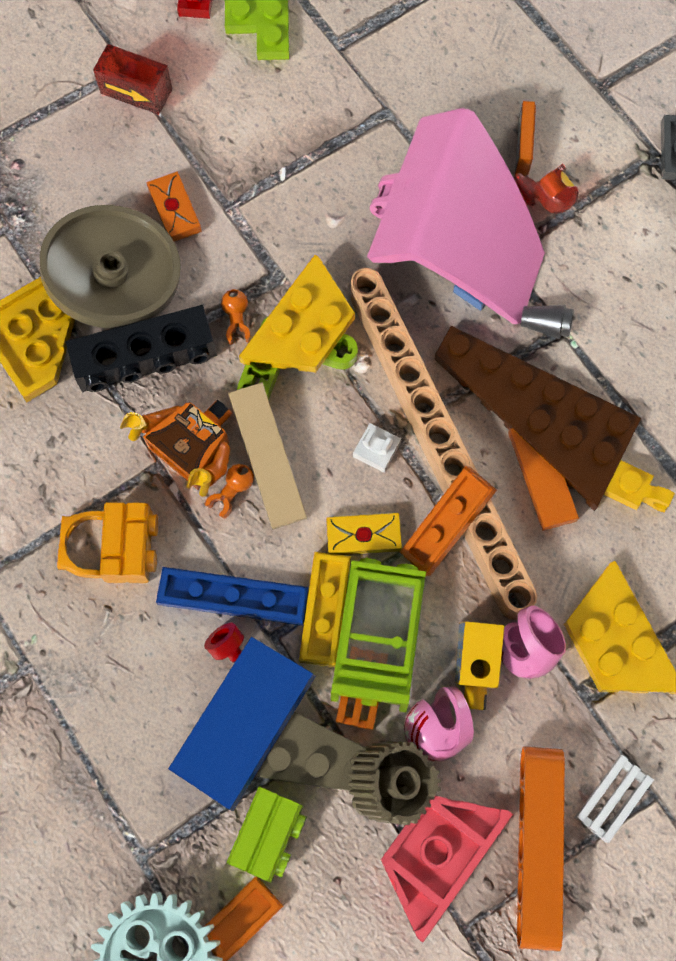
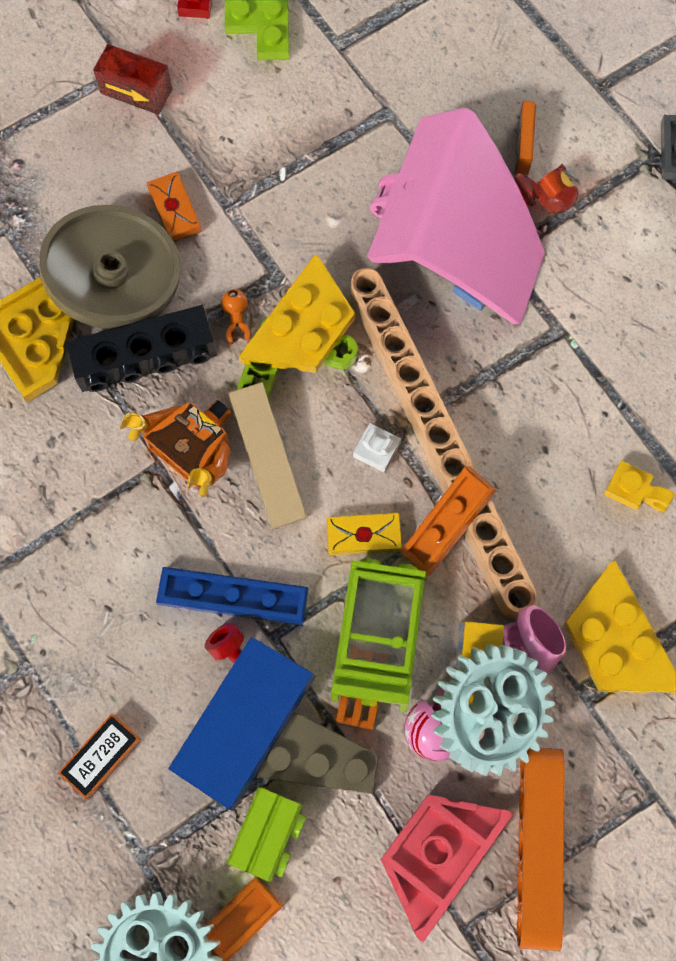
light orange cap [57,511,104,578] -> none
light orange brick [99,502,159,583] -> none
orange arm [205,464,254,519] -> none
yellow tile [299,552,351,667] -> none
dark tan brick [348,741,441,825] -> none
reddish brown wing [434,326,641,512] -> none
orange tile [508,428,579,531] -> none
flat silver cone [521,305,574,339] -> none
white tile [574,755,654,843] -> none
none -> tile [58,713,141,800]
none -> light aqua gear [431,644,555,776]

